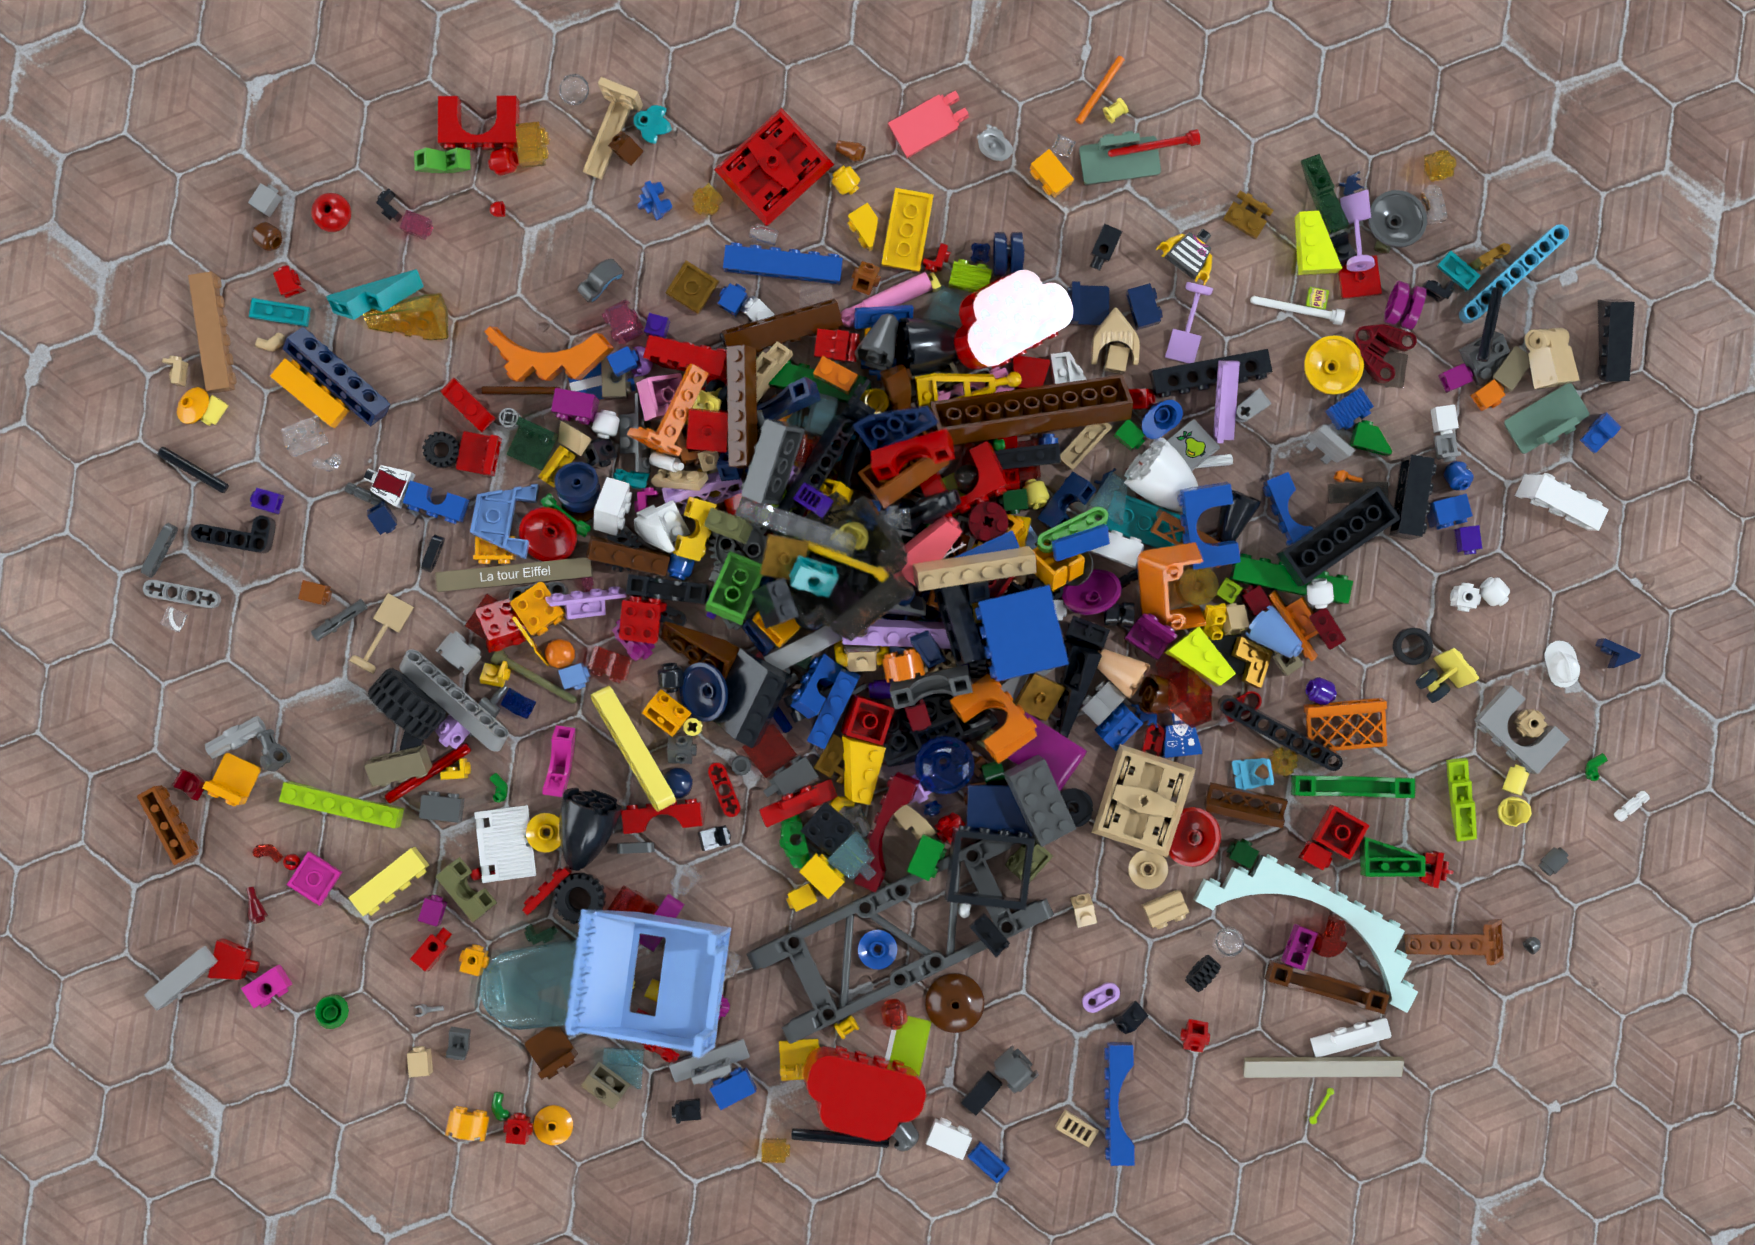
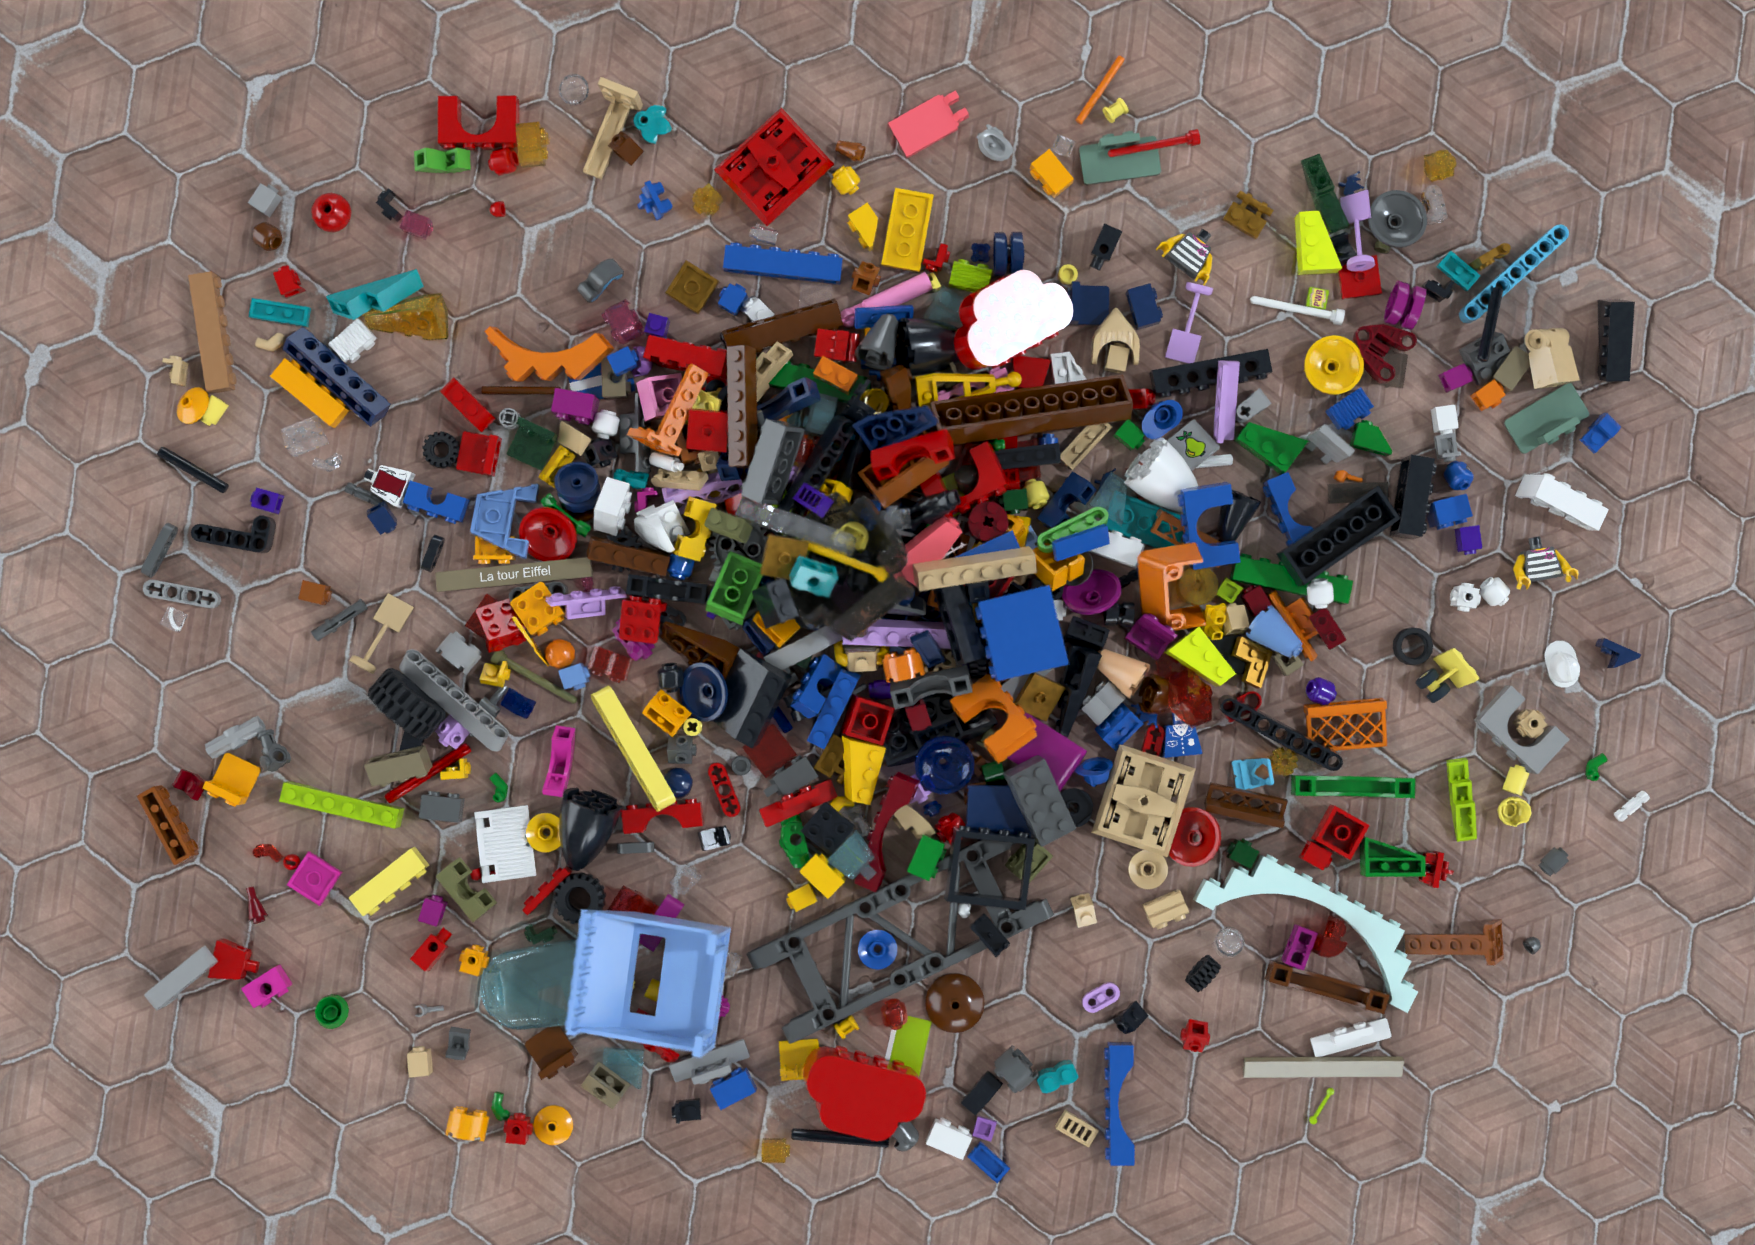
none -> white brick [329,318,377,364]
none -> medium lavender plate [972,1115,997,1141]
none -> teal brick [1036,1060,1079,1093]
none -> light yellow tile [1058,264,1078,285]
none -> blue piece [1074,757,1113,787]
none -> green wedge [1234,422,1308,475]
none -> torso [1513,536,1579,590]

